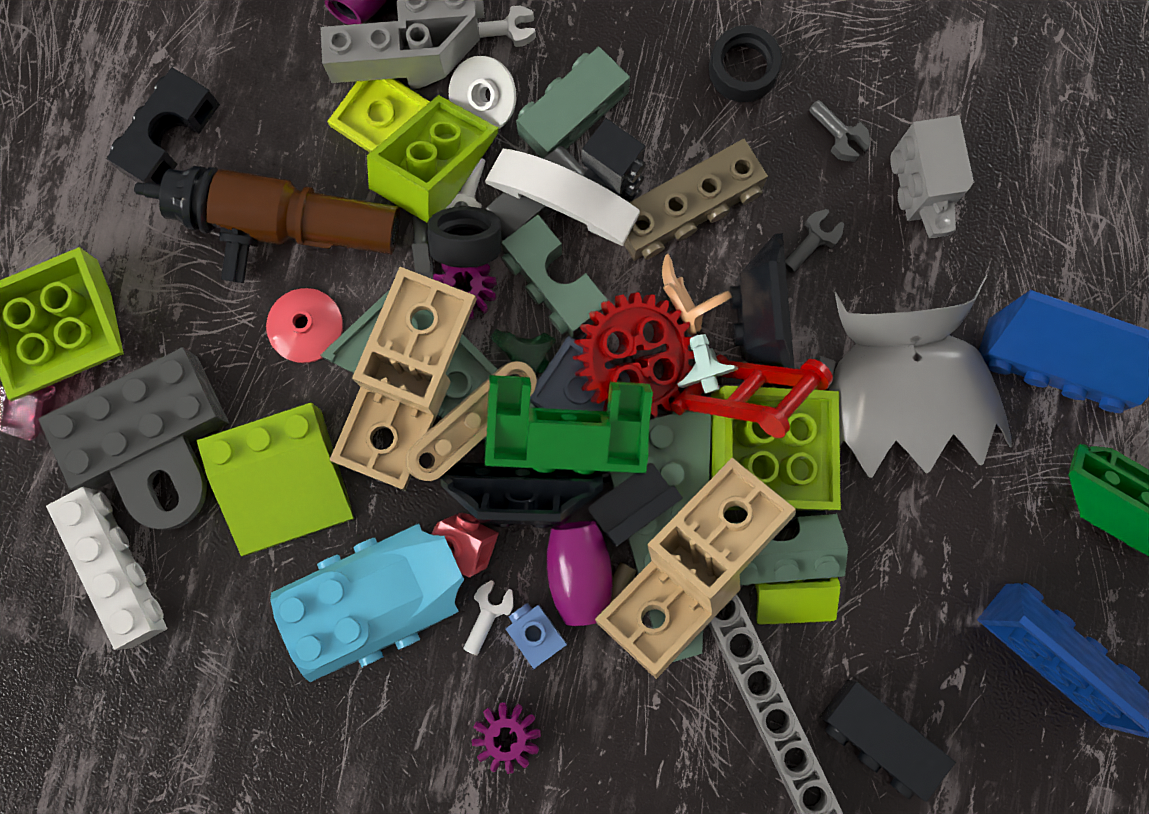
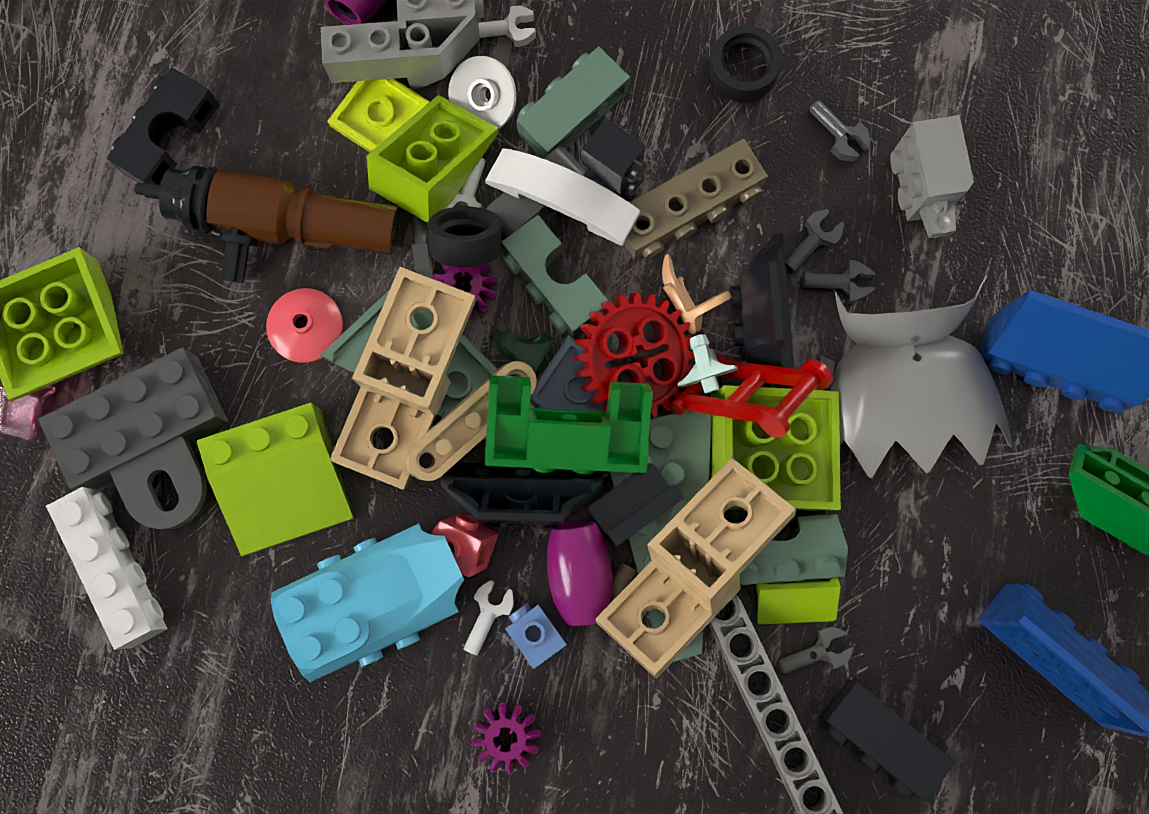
none -> dark grey bar [778,626,854,675]
none -> dark grey bar [801,260,876,304]

